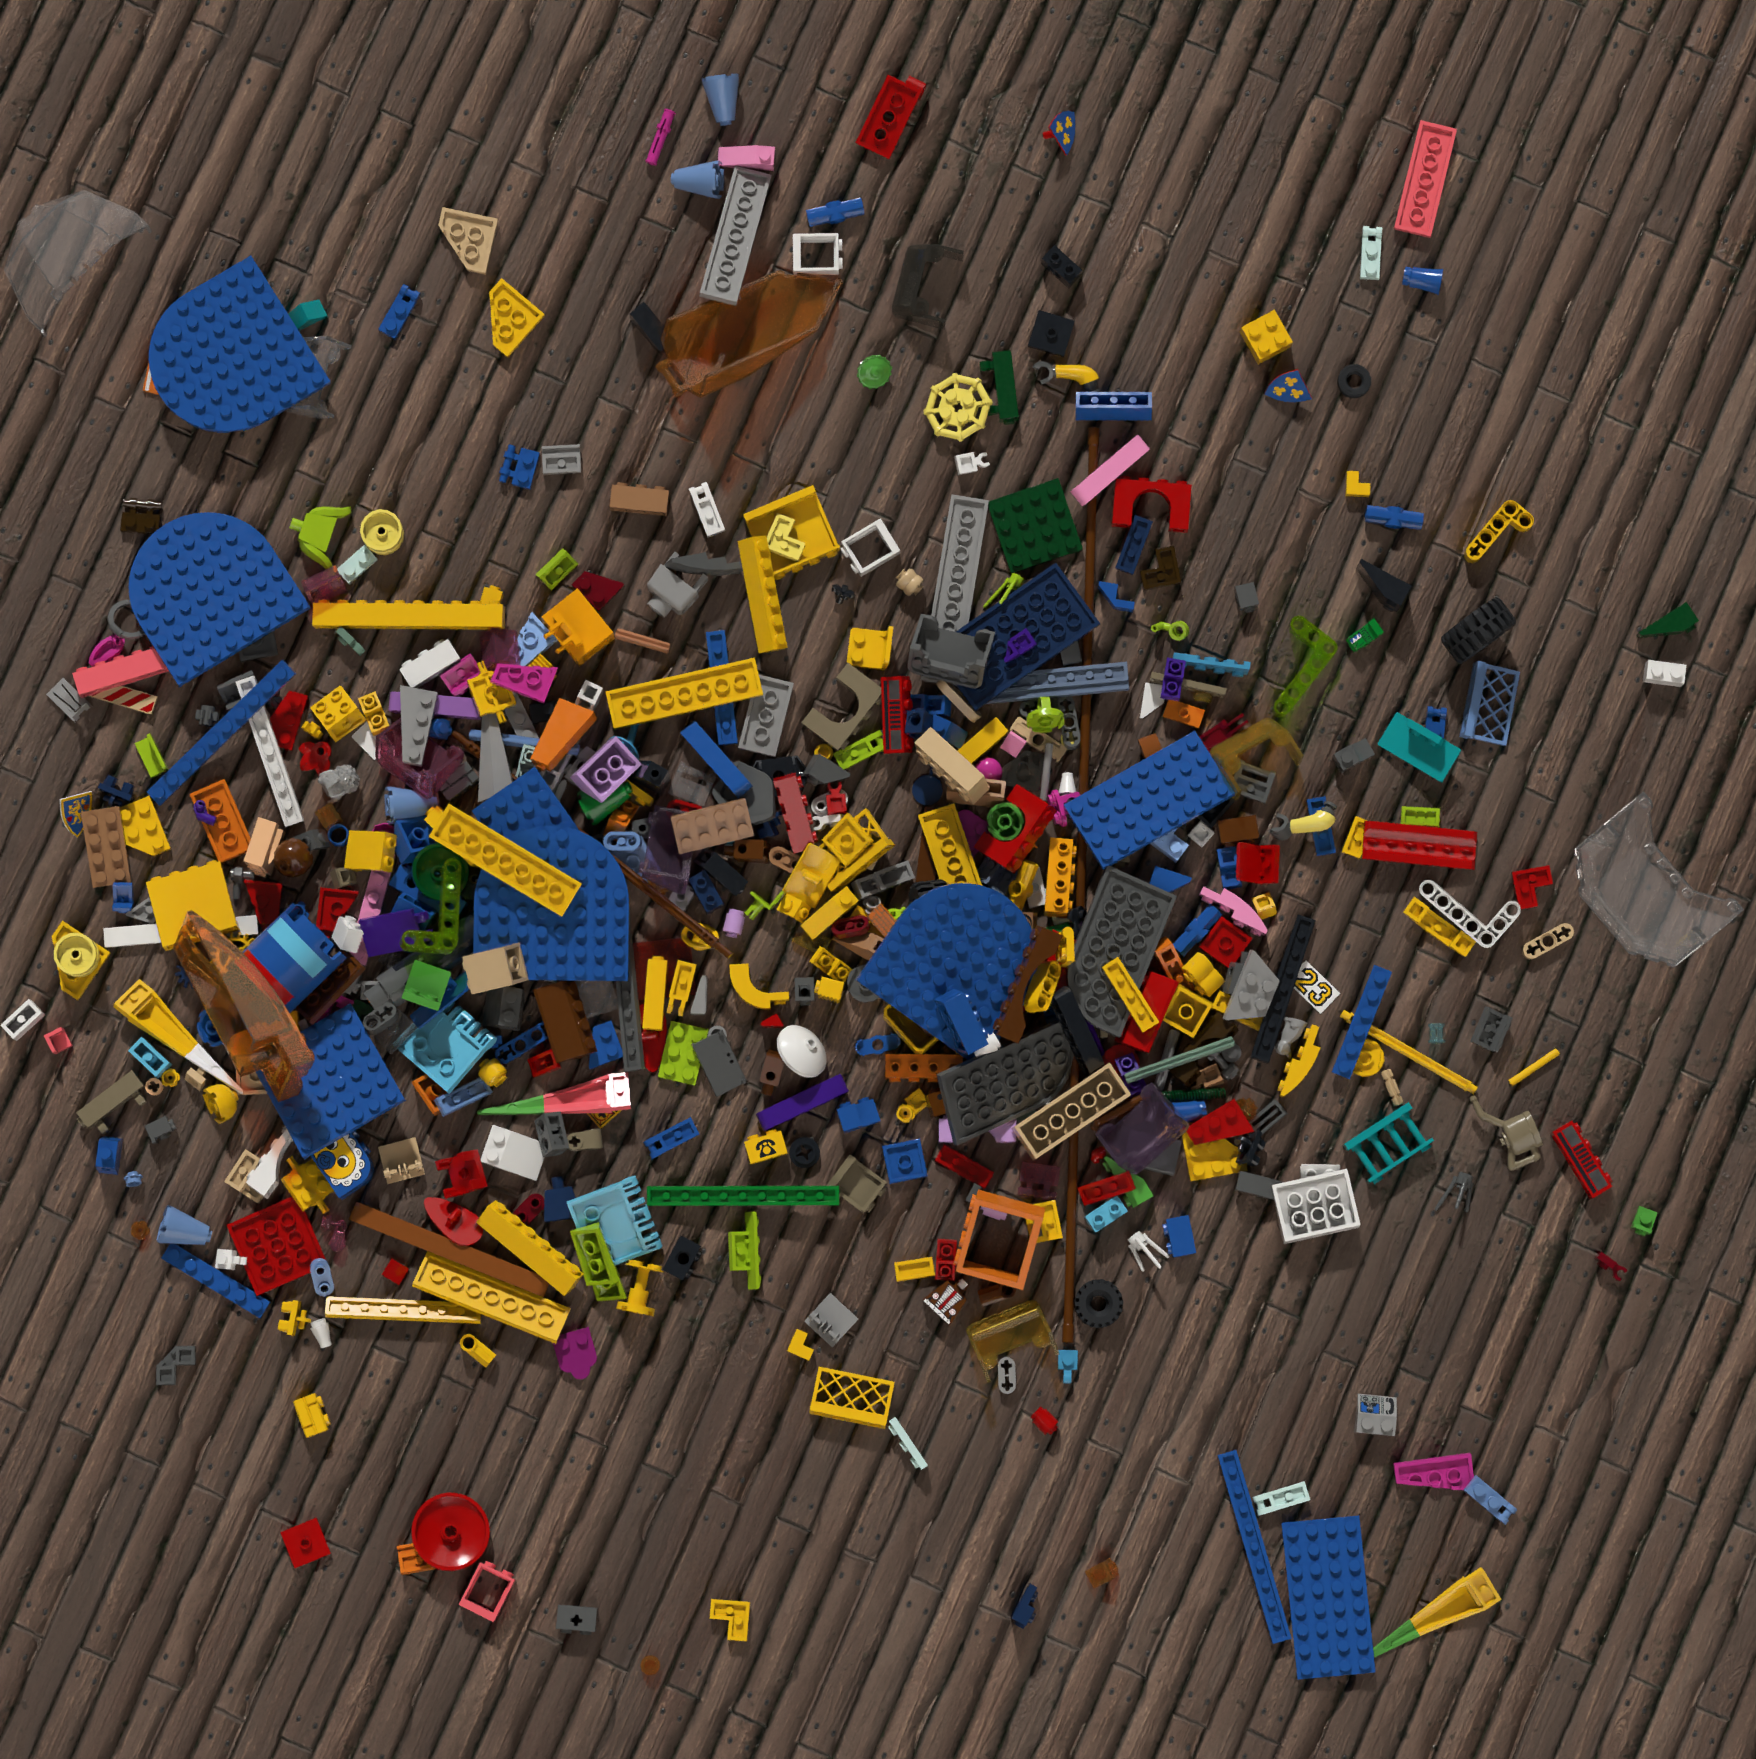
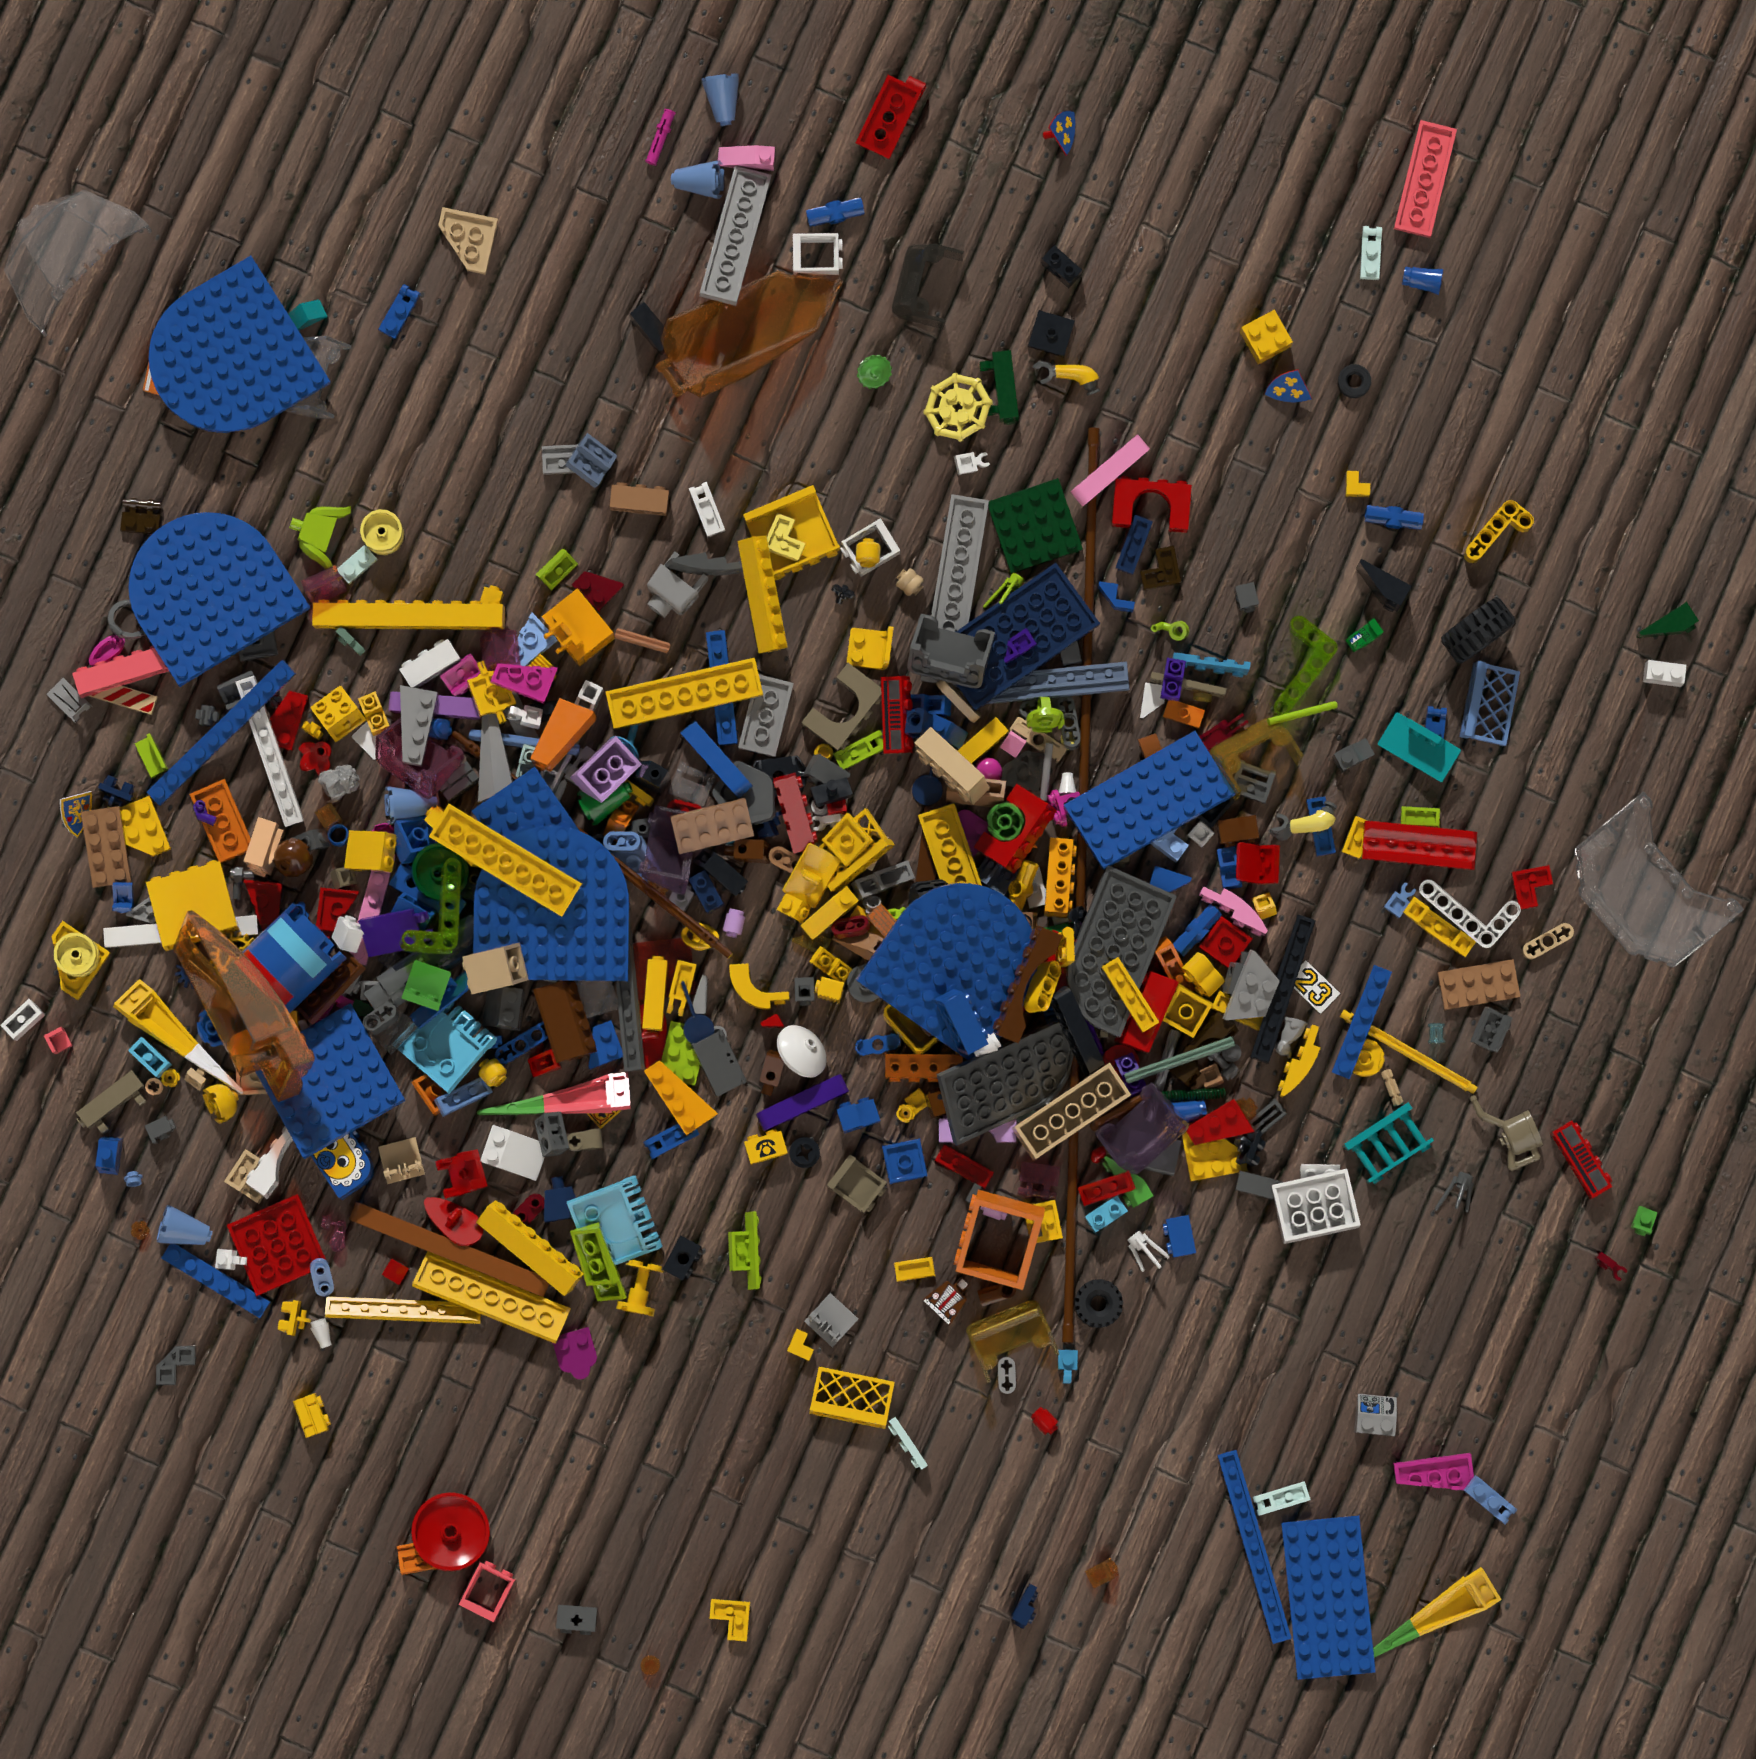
red plate [280,1517,332,1568] -> none
yellow plate [281,1156,334,1214] -> none
yellow piece [460,1334,496,1368] -> none
yellow plate [489,278,545,358] -> none
blue plate [499,444,540,490] -> none
green plate [647,1186,840,1206] -> none
lime bracket [744,891,785,920] -> none
red slope [935,1239,957,1281] -> none
blue brick [1076,392,1152,420] -> none
yellow piece [1508,1048,1560,1087] -> none
none -> white plate [507,705,543,729]
none -> sand blue slope [565,433,617,488]
none -> light orange wing [644,1060,718,1136]
none -> dark blue piece [681,981,714,1043]
none -> black tile [810,777,853,807]
none -> yellow head [856,538,881,568]
none -> lime bar [1267,701,1338,726]
none -> medium blue plate [1384,883,1416,918]
none -> medium nougat plate [1437,959,1520,1011]

